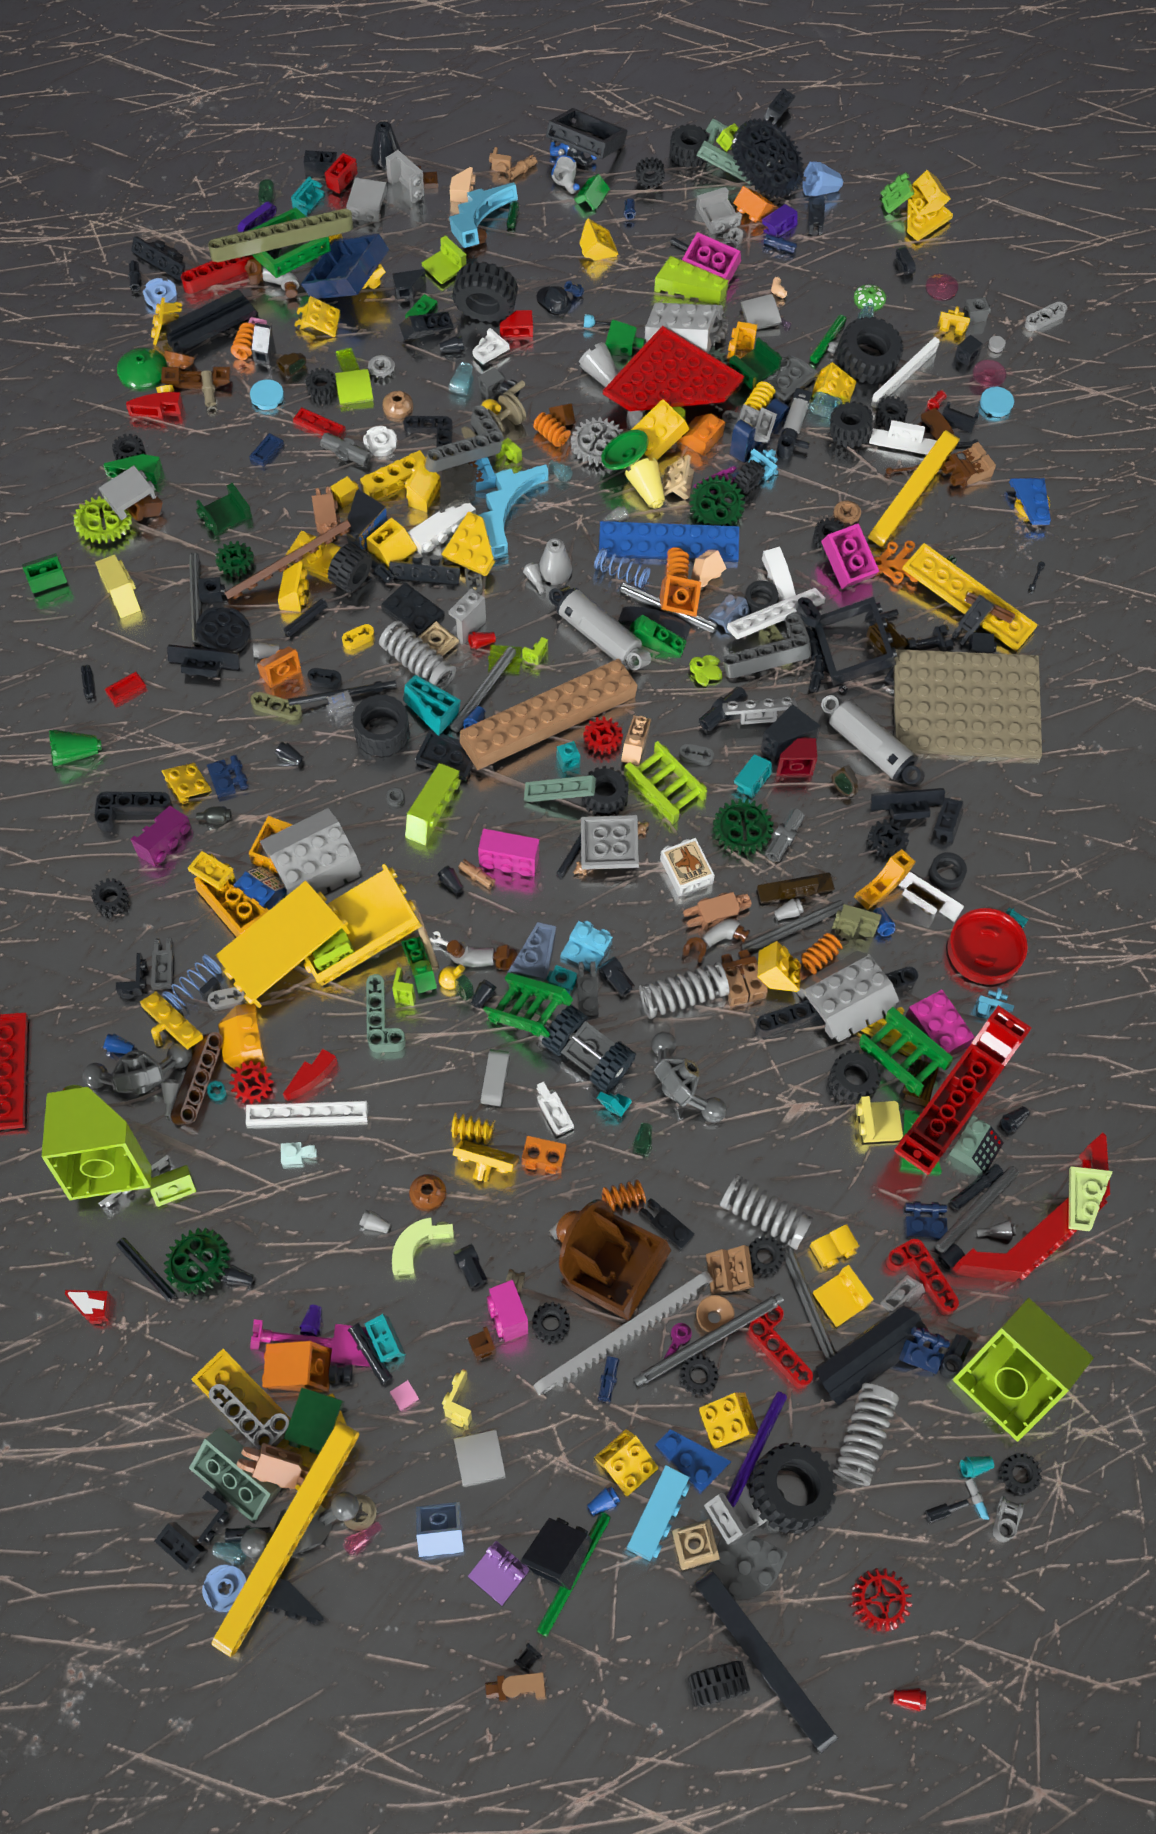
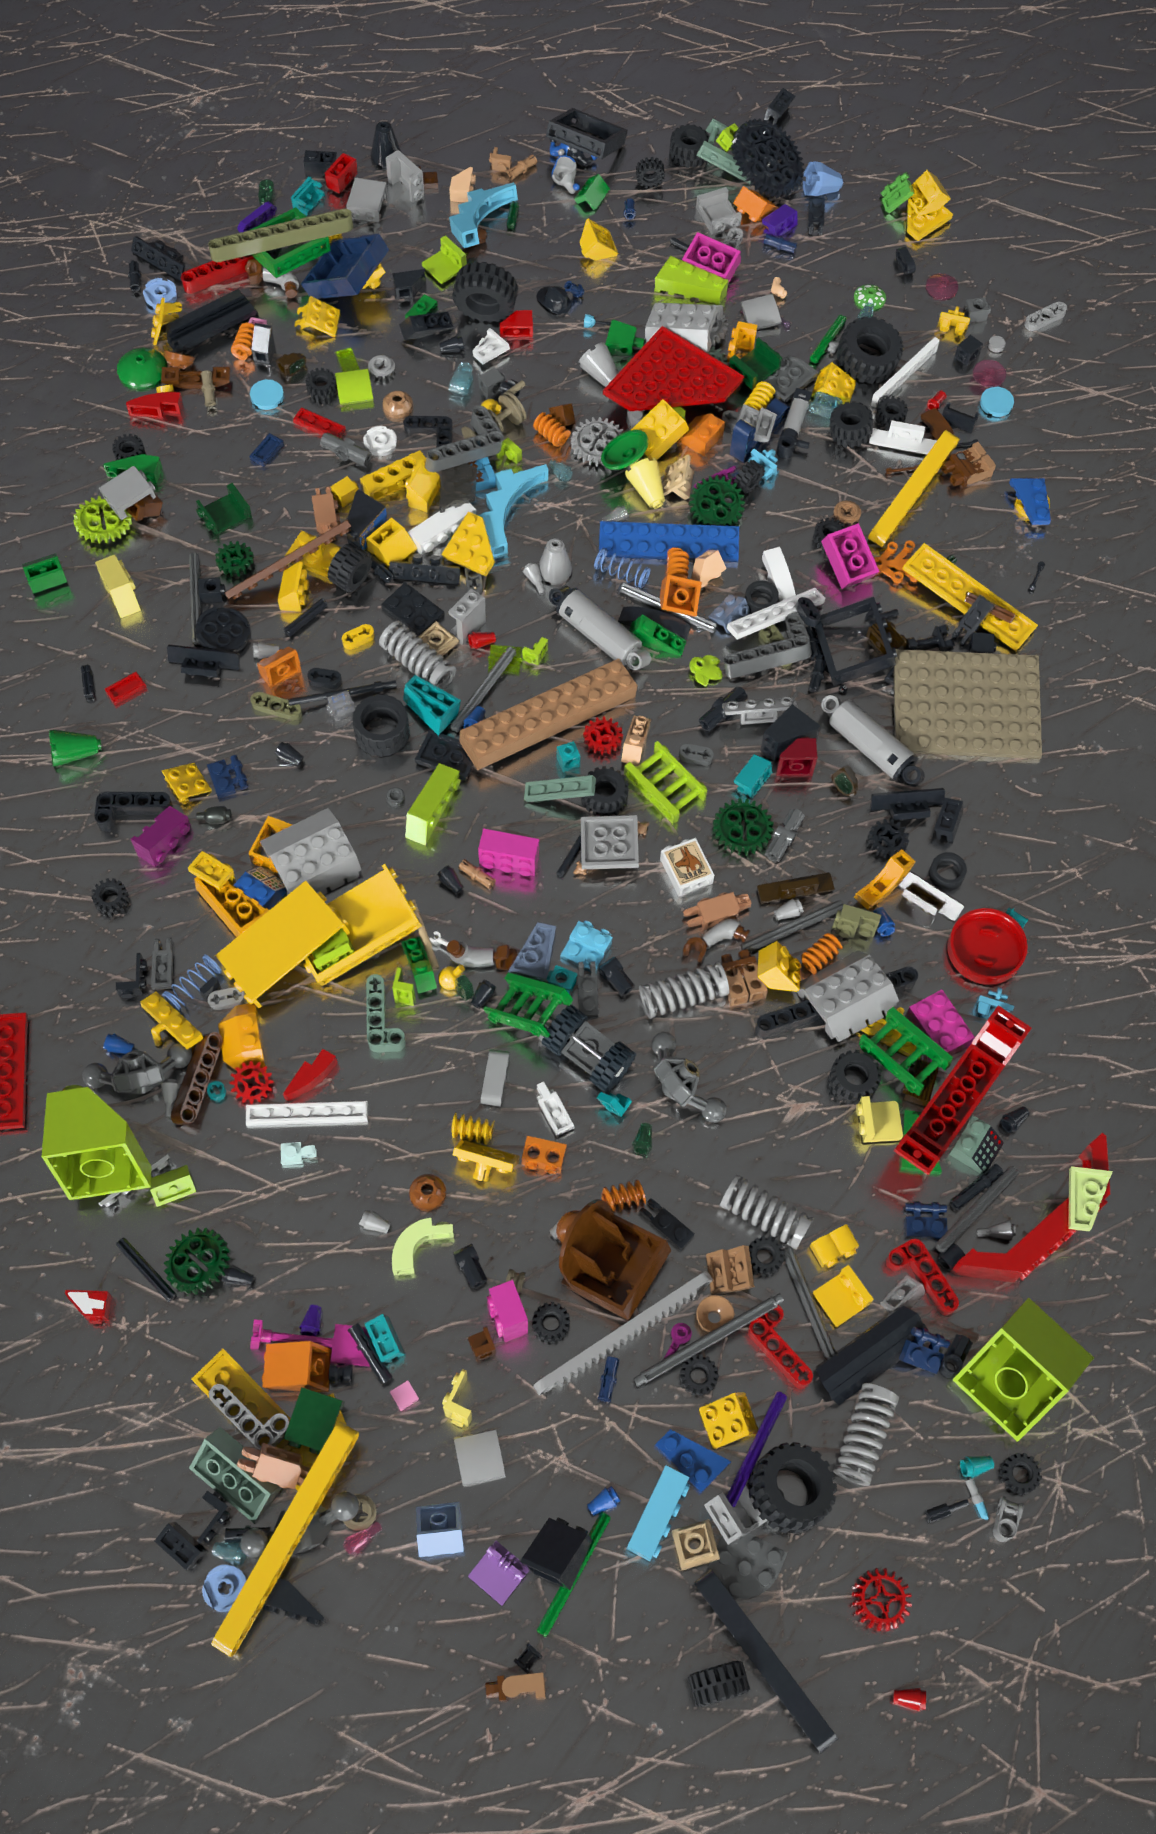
yellow bracket [594,1429,658,1496] -> none

